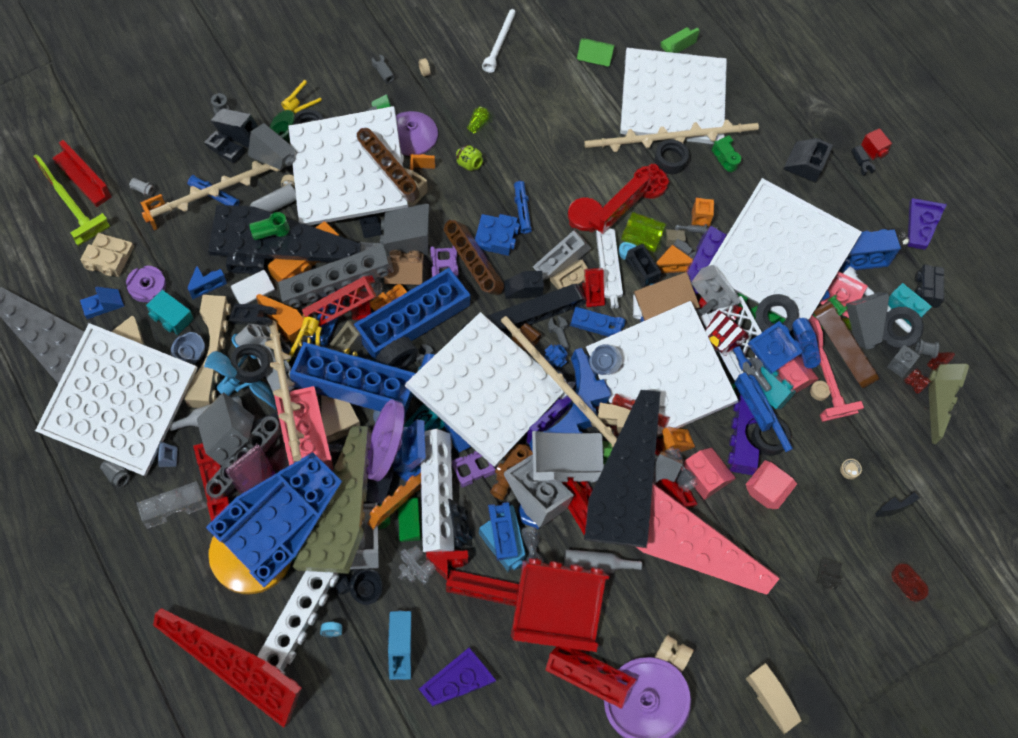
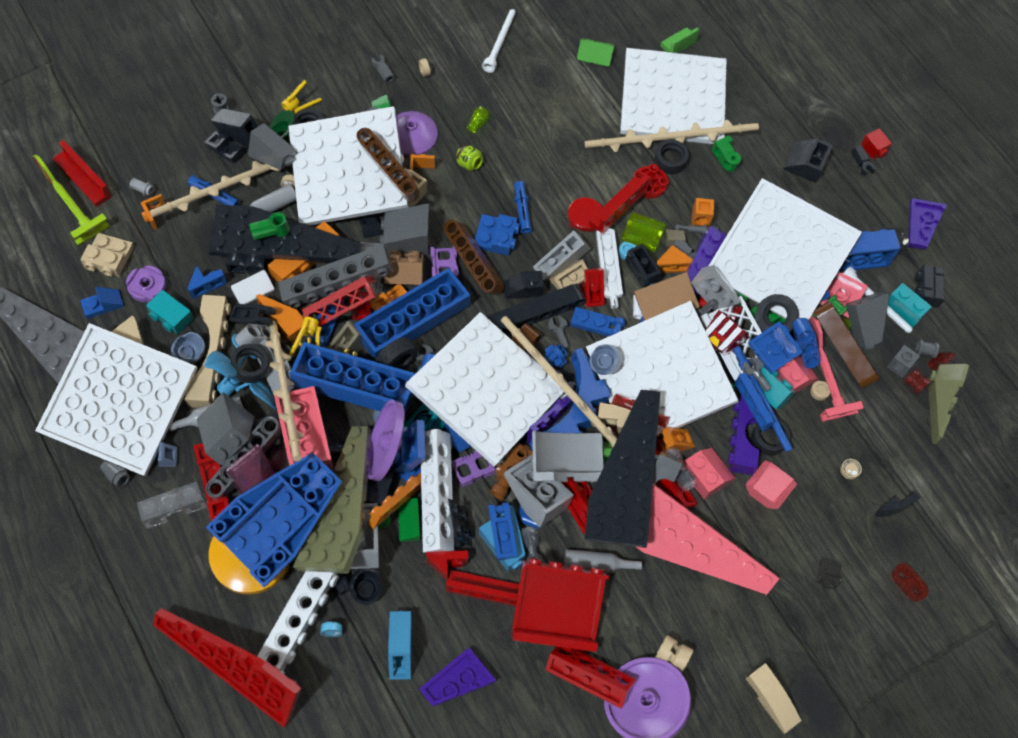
tan slope [321,395,360,444] -> none
clear hips [398,546,435,585] -> none
black tyre [883,307,924,348] -> none

